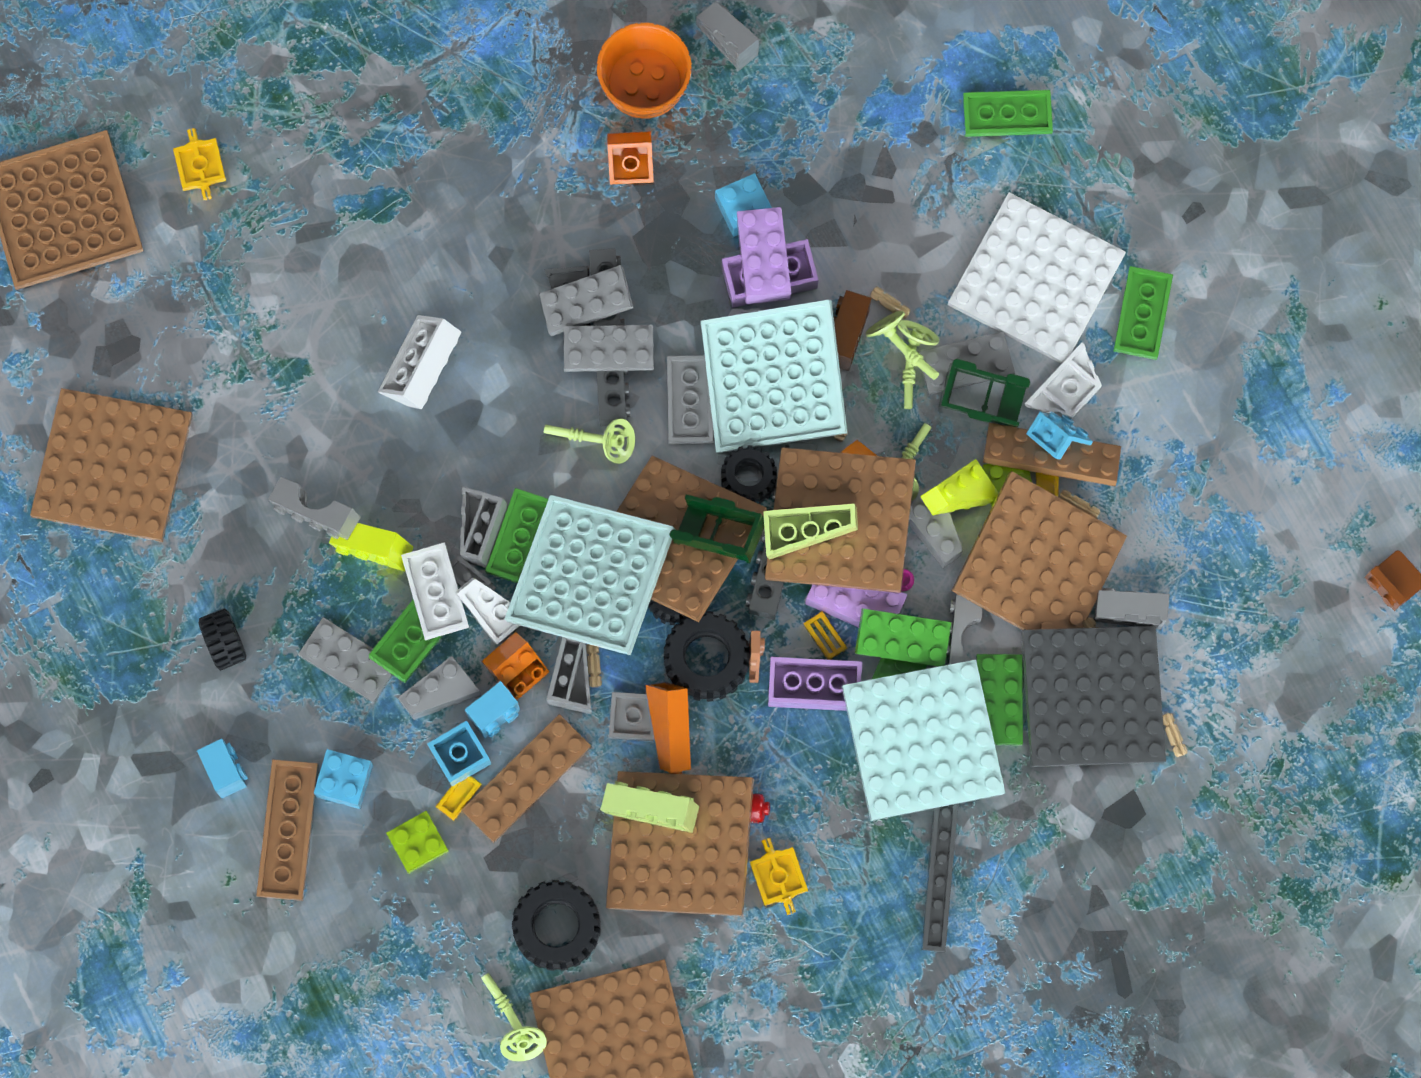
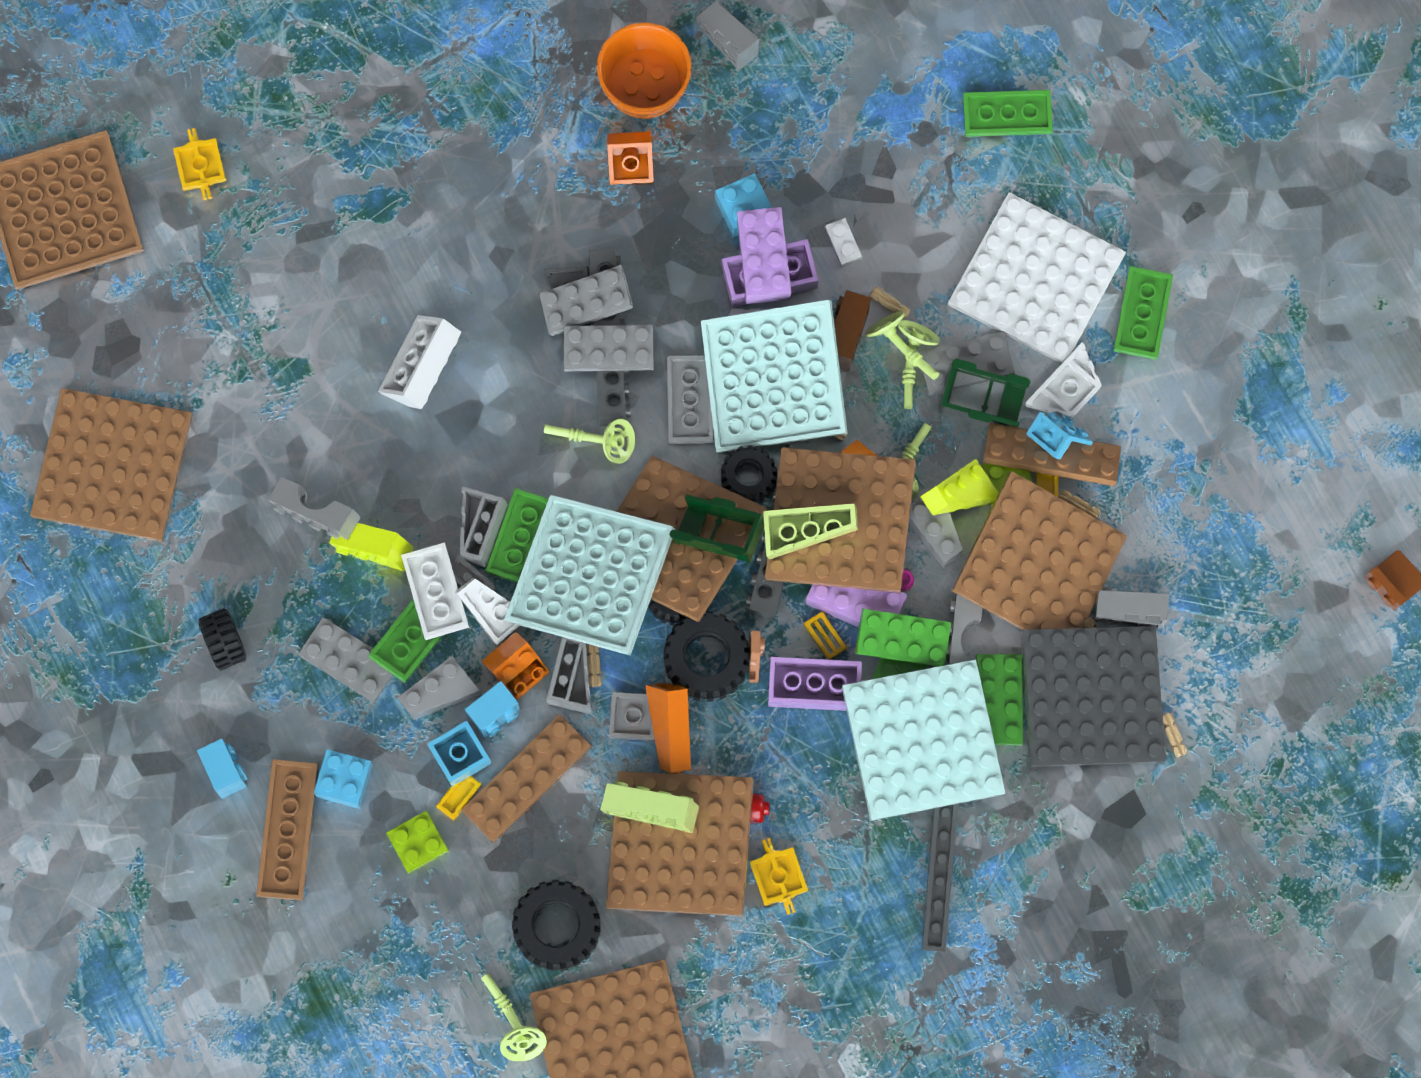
none -> white plate [825,218,862,267]

